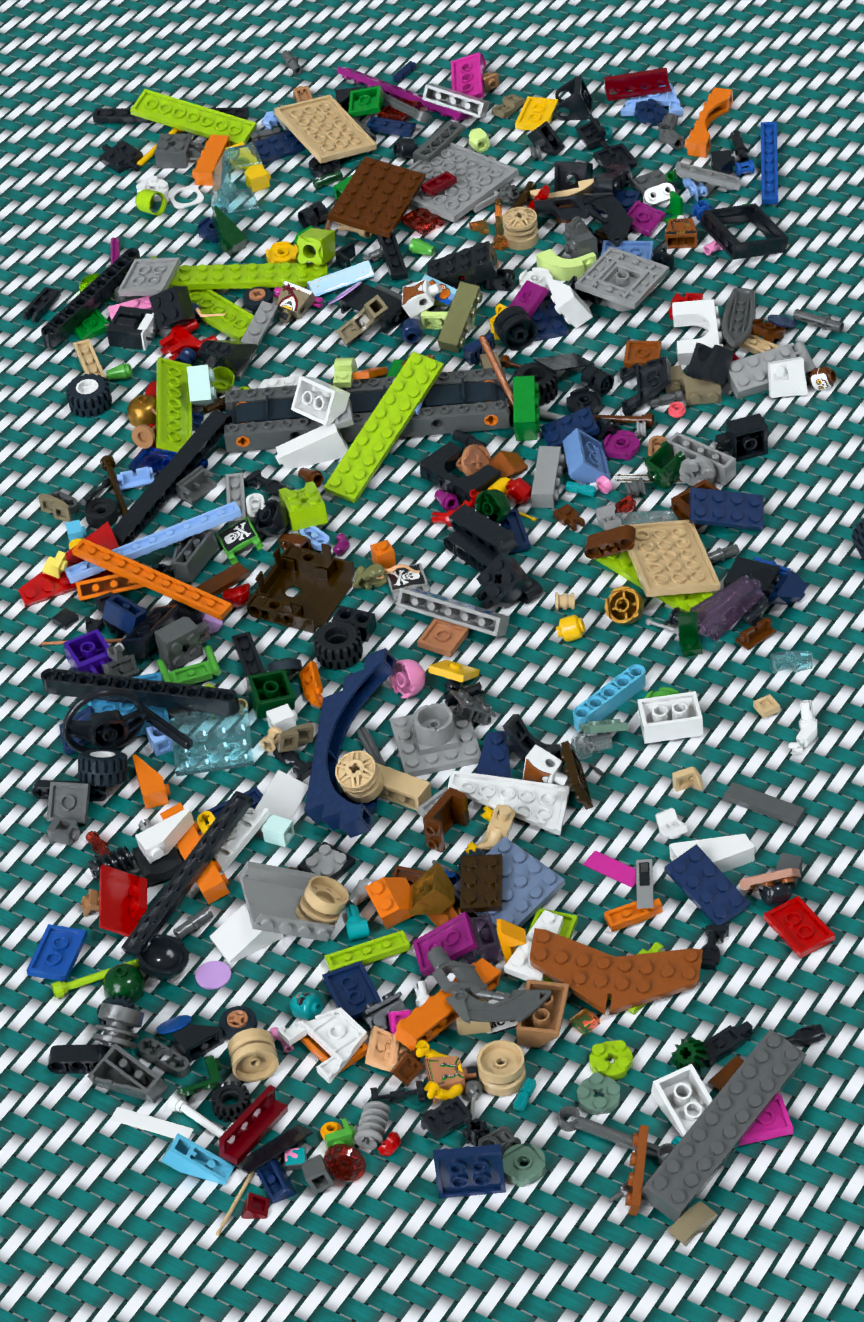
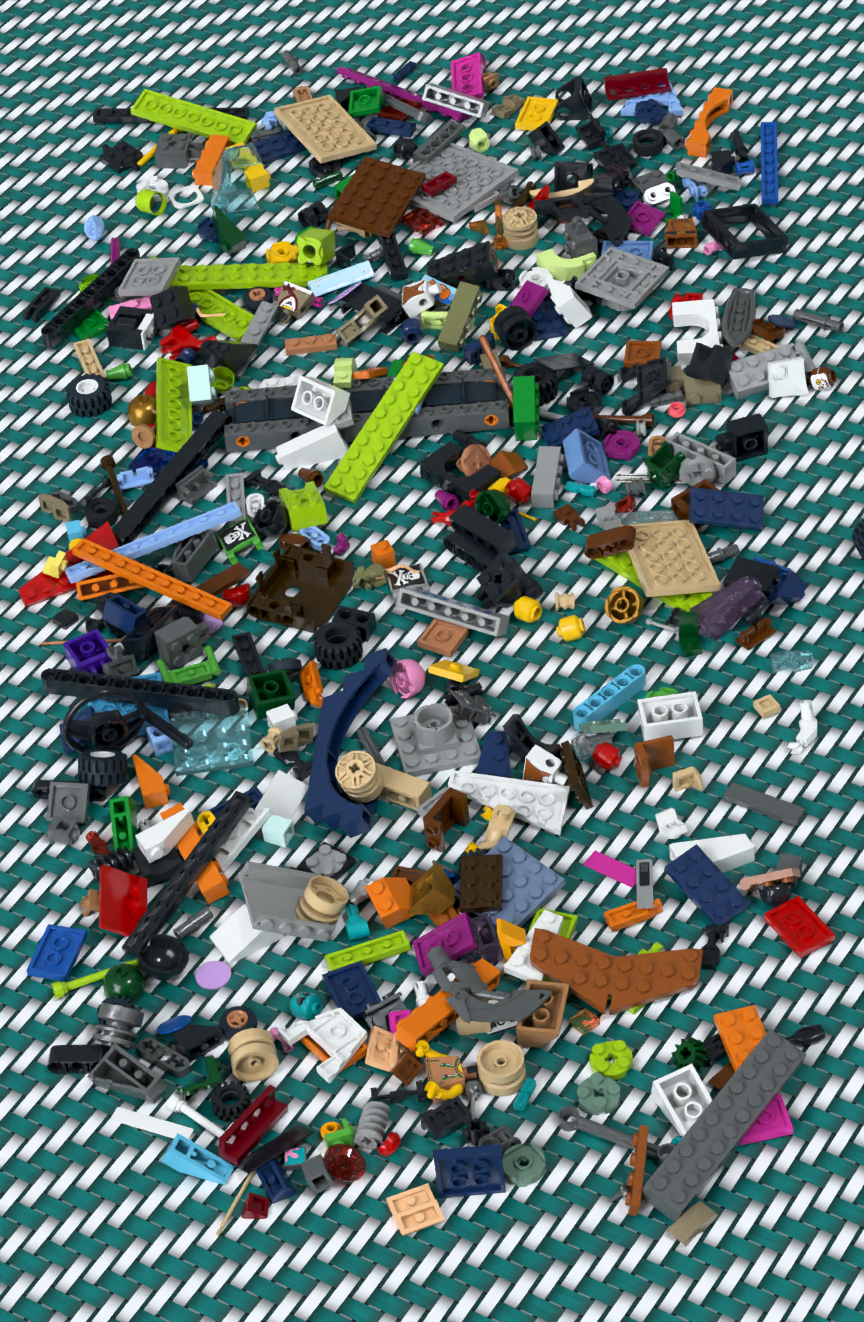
none -> light blue rock [84,215,105,242]
none -> green slope [109,796,137,854]
none -> nougat plate [285,333,337,356]
none -> light nougat slope [386,1183,445,1236]
none -> yellow head [513,596,542,623]
none -> red head [592,742,623,771]
none -> black tyre [633,129,664,157]
none -> dark orange bracket [634,735,675,788]
none -> orange plate [713,1005,766,1072]

